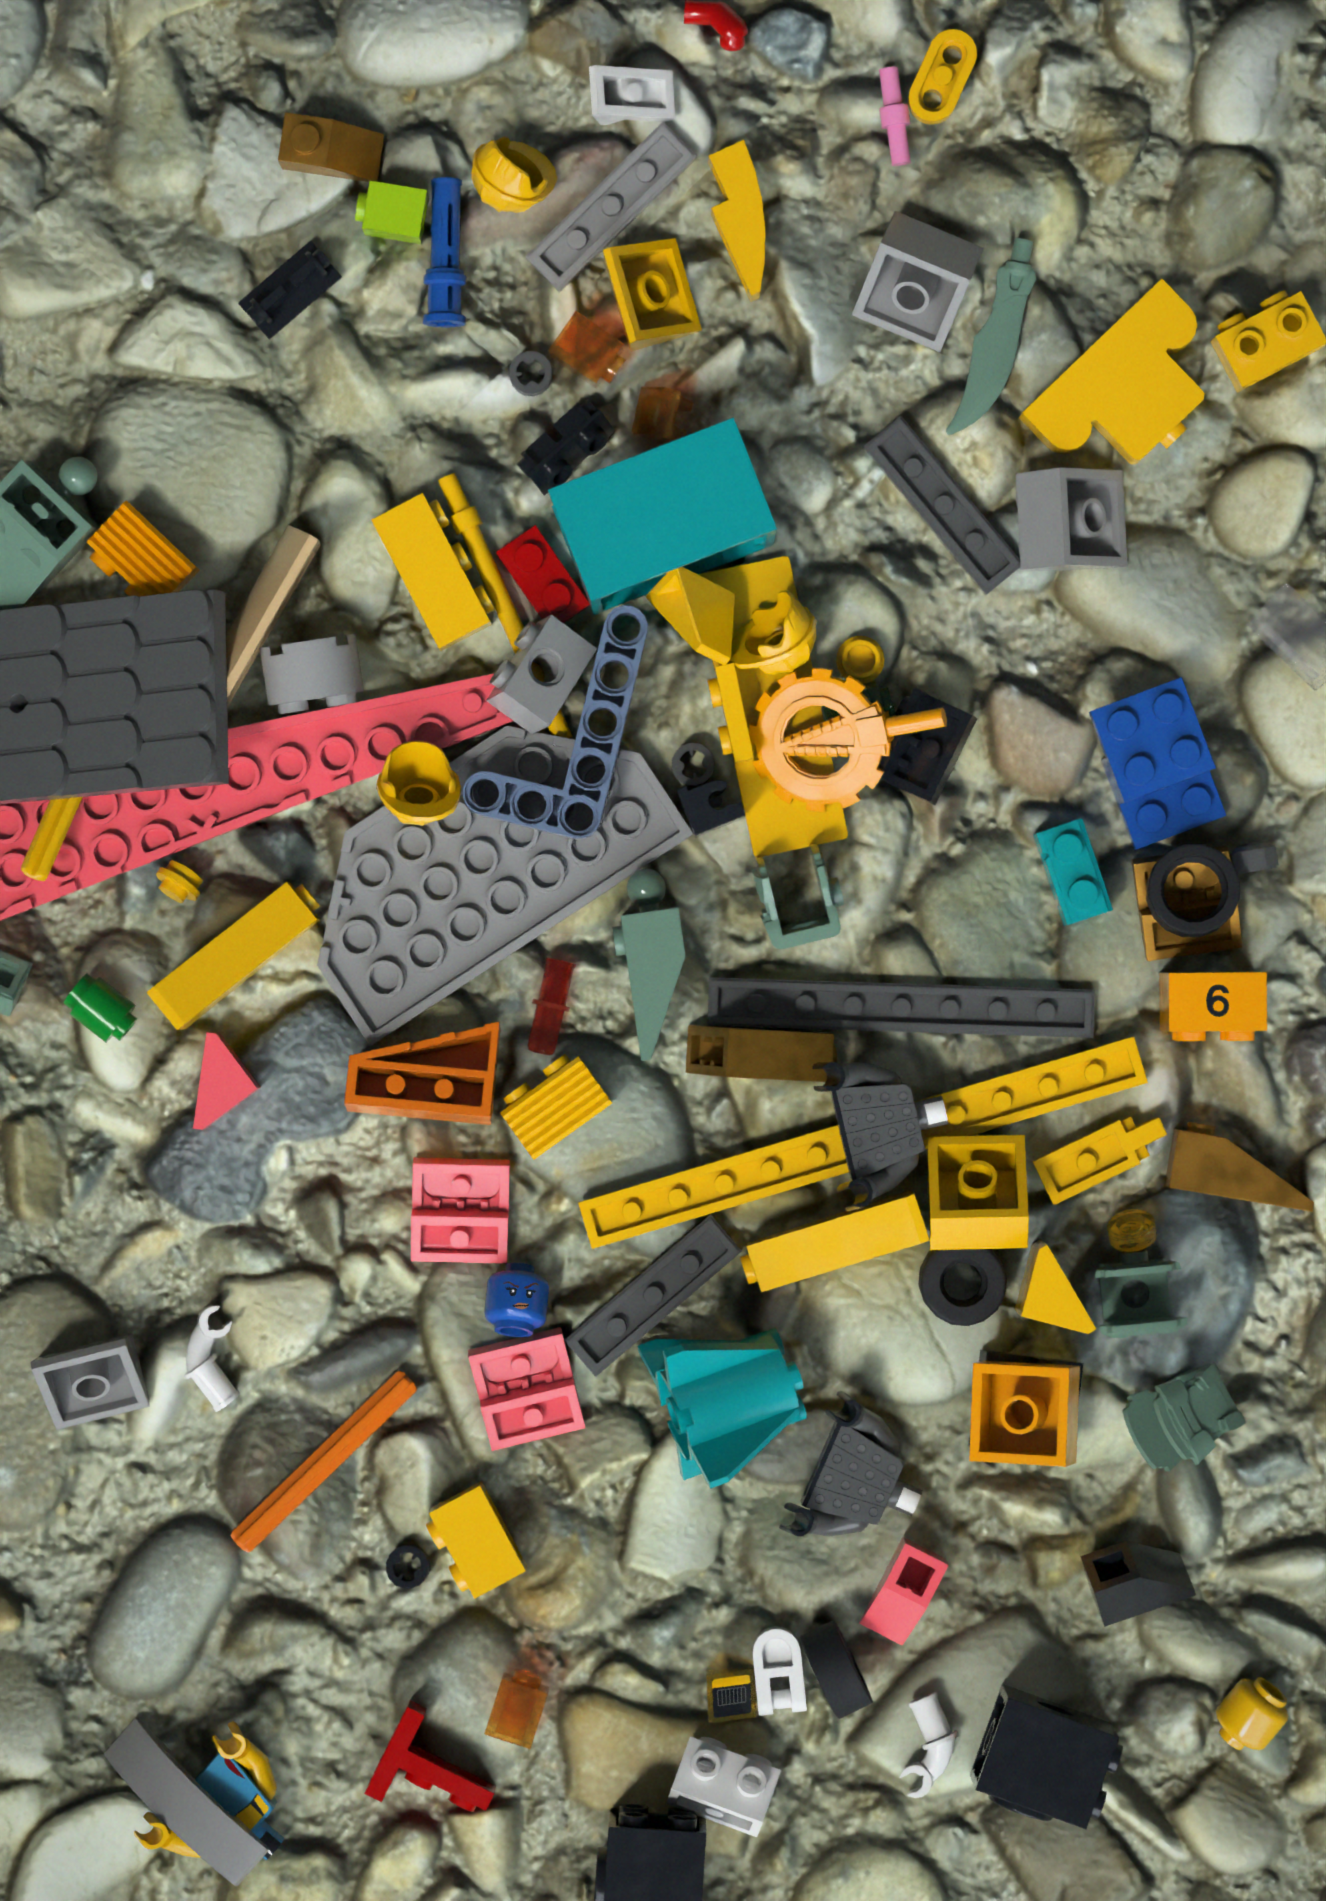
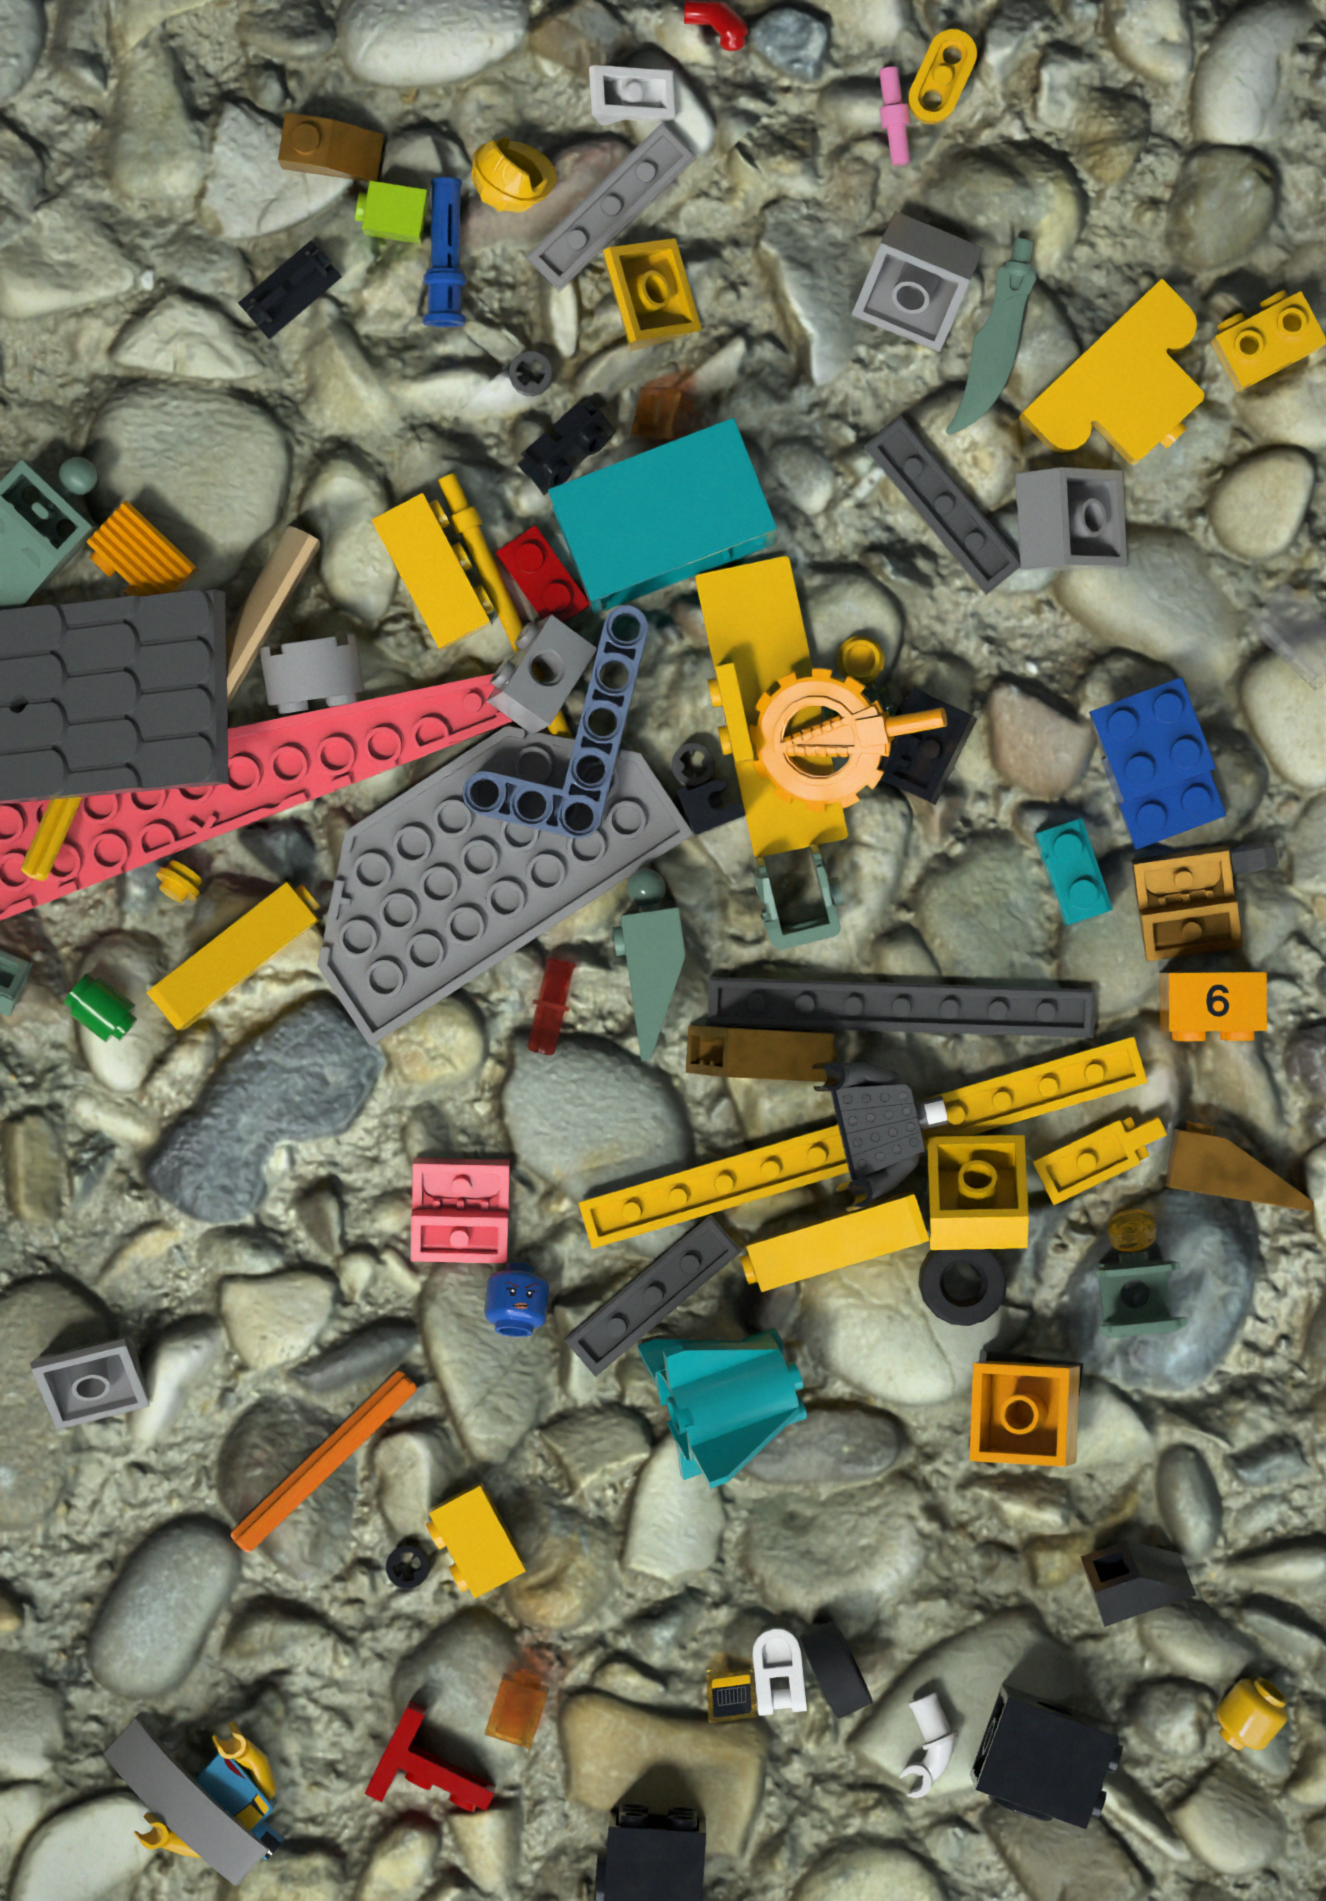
white piece [184,1305,240,1412] -> none
coral slope [193,1032,261,1130] -> none
orange wedge [344,1021,501,1125] -> none
yellow piece [376,741,461,826] -> none
coral slope [468,1327,585,1451] -> none
yellow brick [500,1054,613,1160] -> none
clear orange brick [548,311,626,389] -> none
yellow slope [646,567,735,666] -> none
white brick [666,1736,781,1837] -> none
yellow slope [708,140,766,302] -> none
yellow piece [729,590,817,675] -> none
dark grey torso [779,1391,923,1536] -> none
coral slope [859,1537,949,1645] -> none
yellow slope [1015,1239,1096,1334] -> none
sand green piece [1122,1362,1246,1471] -> none
black tyre [1146,844,1240,937] -> none

